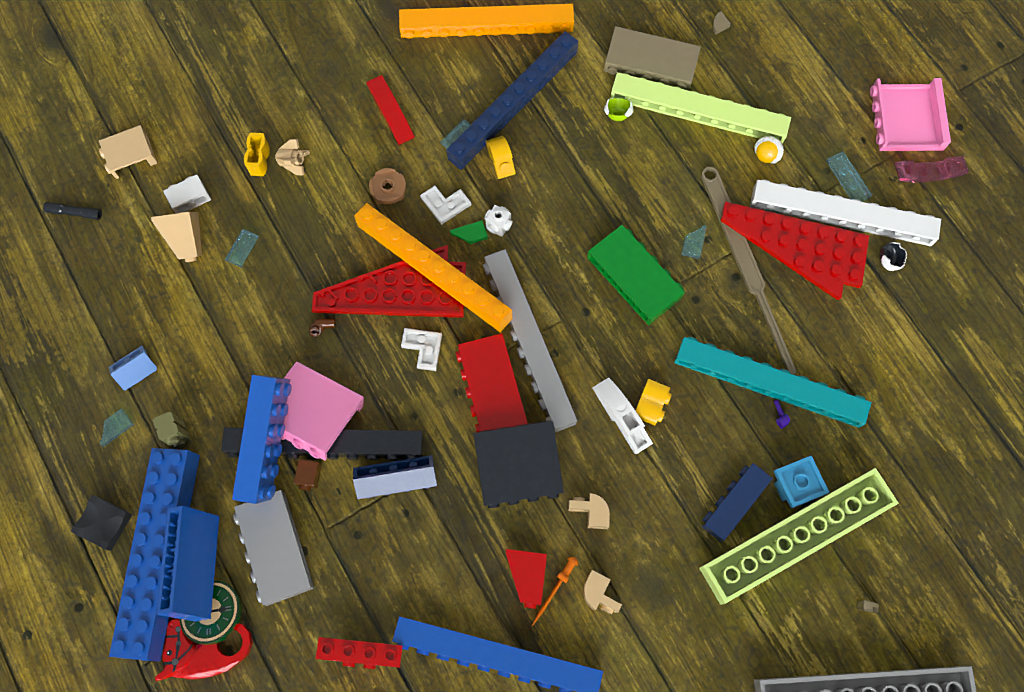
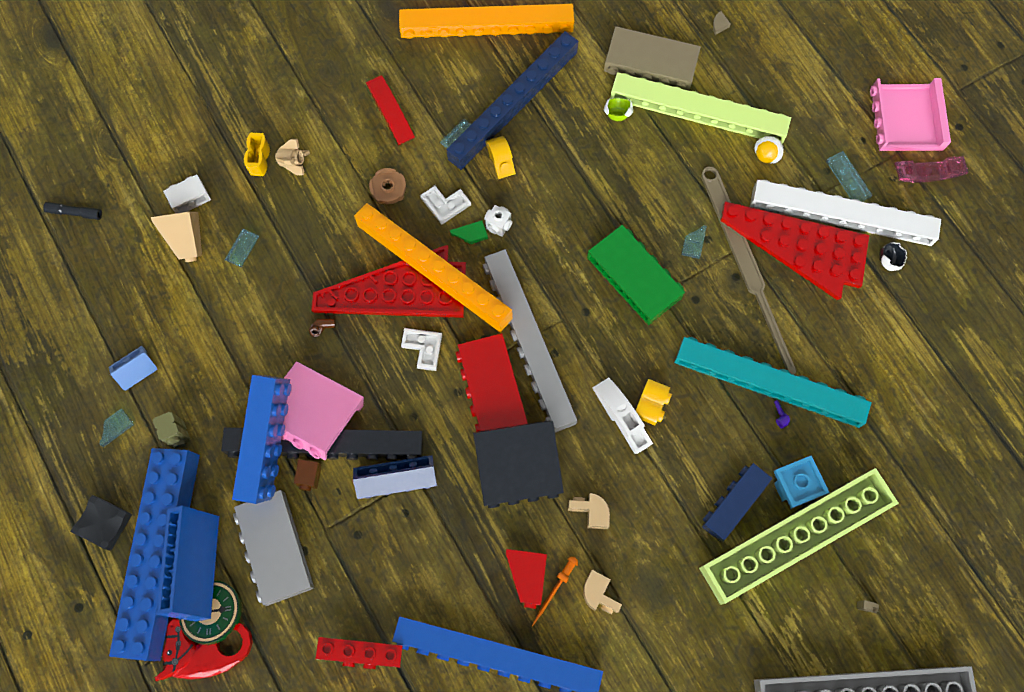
tan panel [99,125,157,179] -> none

